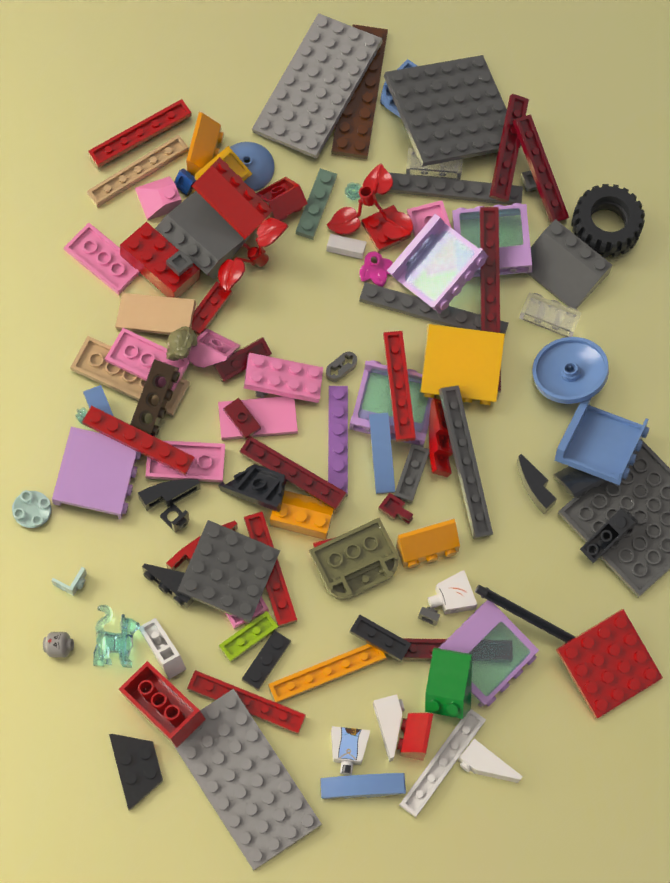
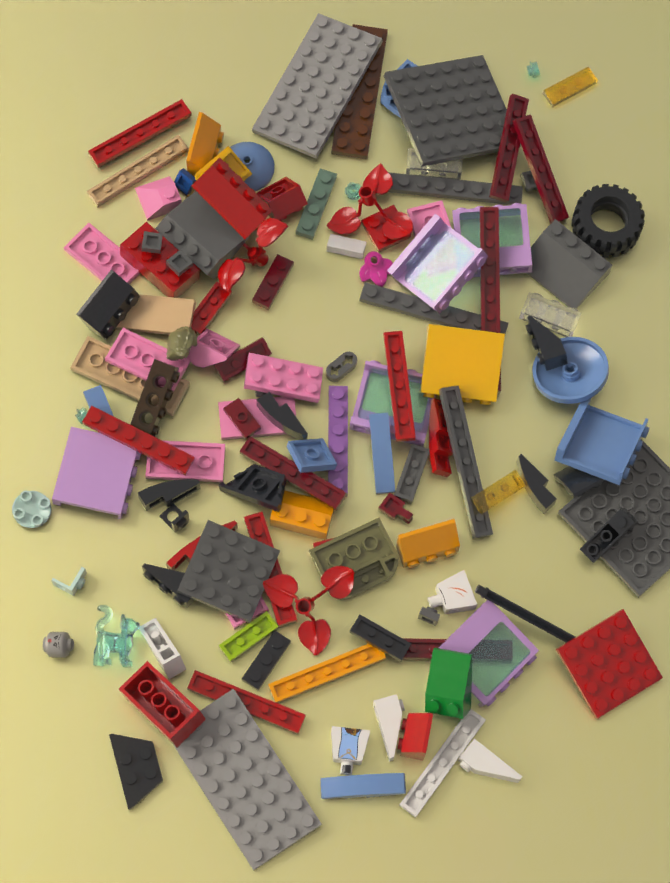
none -> black slope [76,270,140,340]
none -> dark grey plate [142,231,163,254]
none -> dark red plate [252,254,294,310]
none -> black slope [257,392,308,440]
none -> red plant [263,566,355,655]
none -> medium blue plate [287,438,337,473]
none -> clear yellow tile [471,470,525,514]
none -> black slope [525,316,568,371]
none -> clear light blue plate [527,61,540,79]
none -> clear yellow tile [542,67,598,107]

